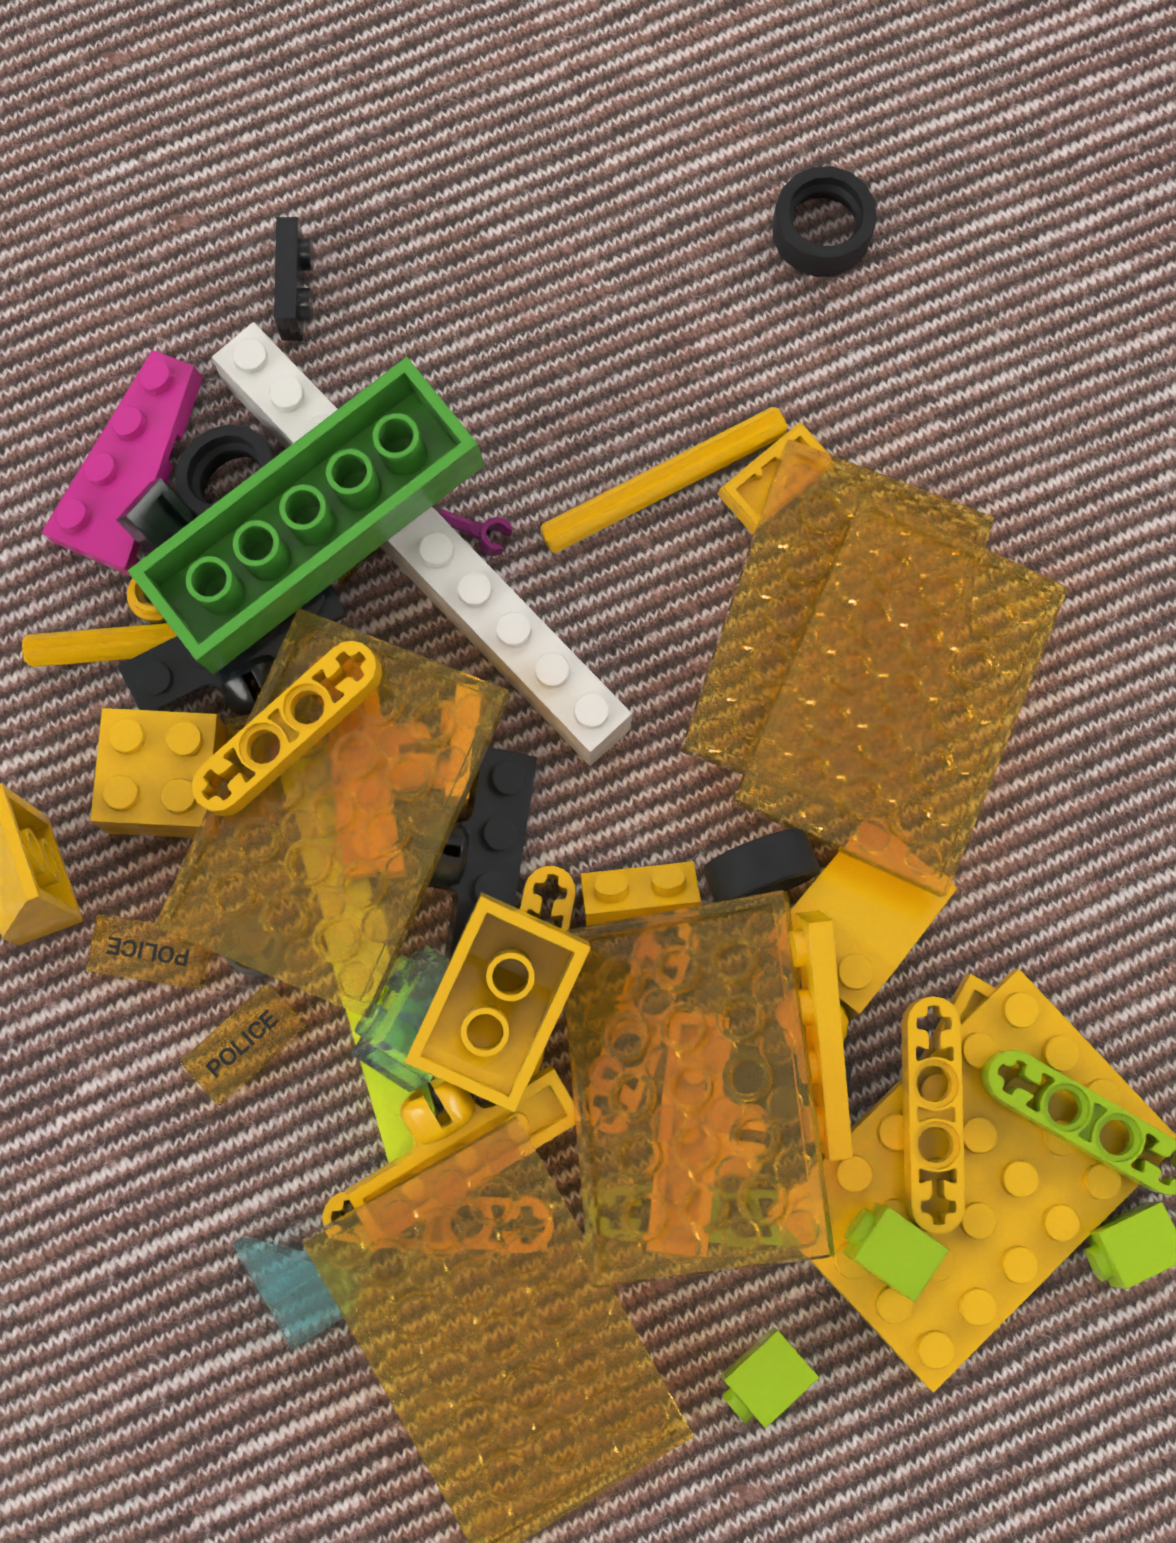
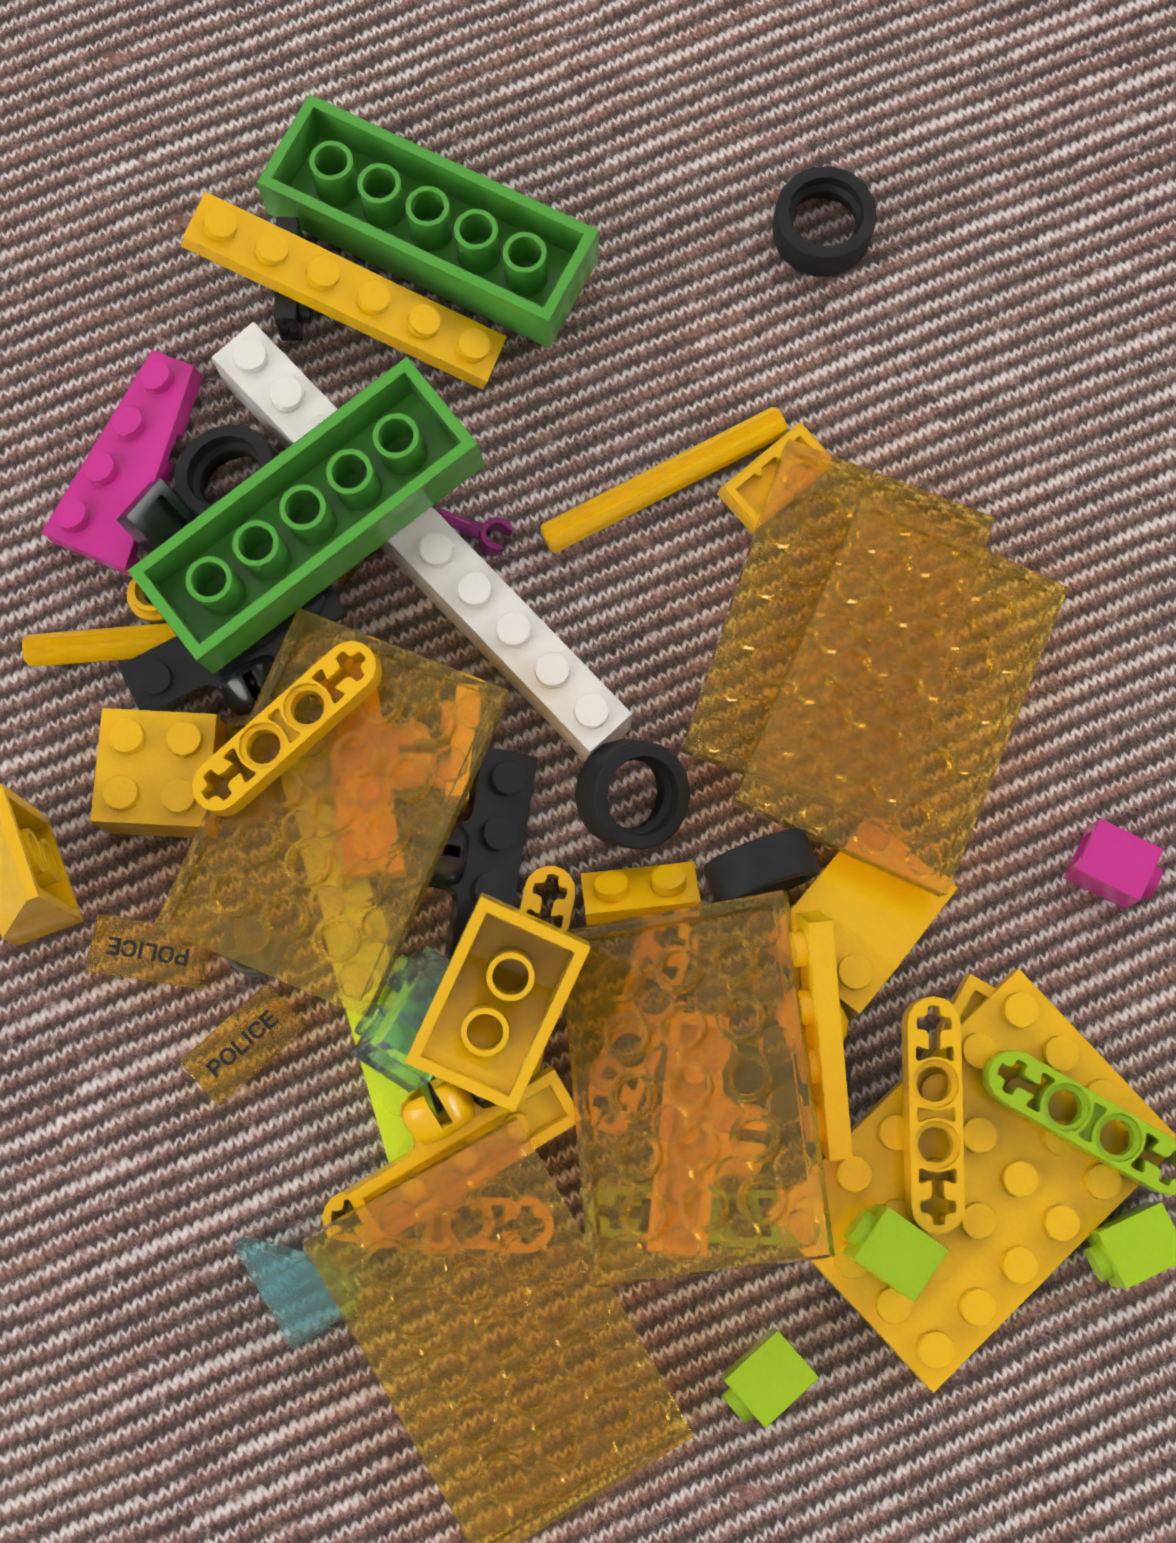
none -> yellow plate [181,191,507,390]
none -> bright green brick [257,94,599,349]
none -> black tyre [575,739,691,850]
none -> dark pink brick [1063,818,1164,909]

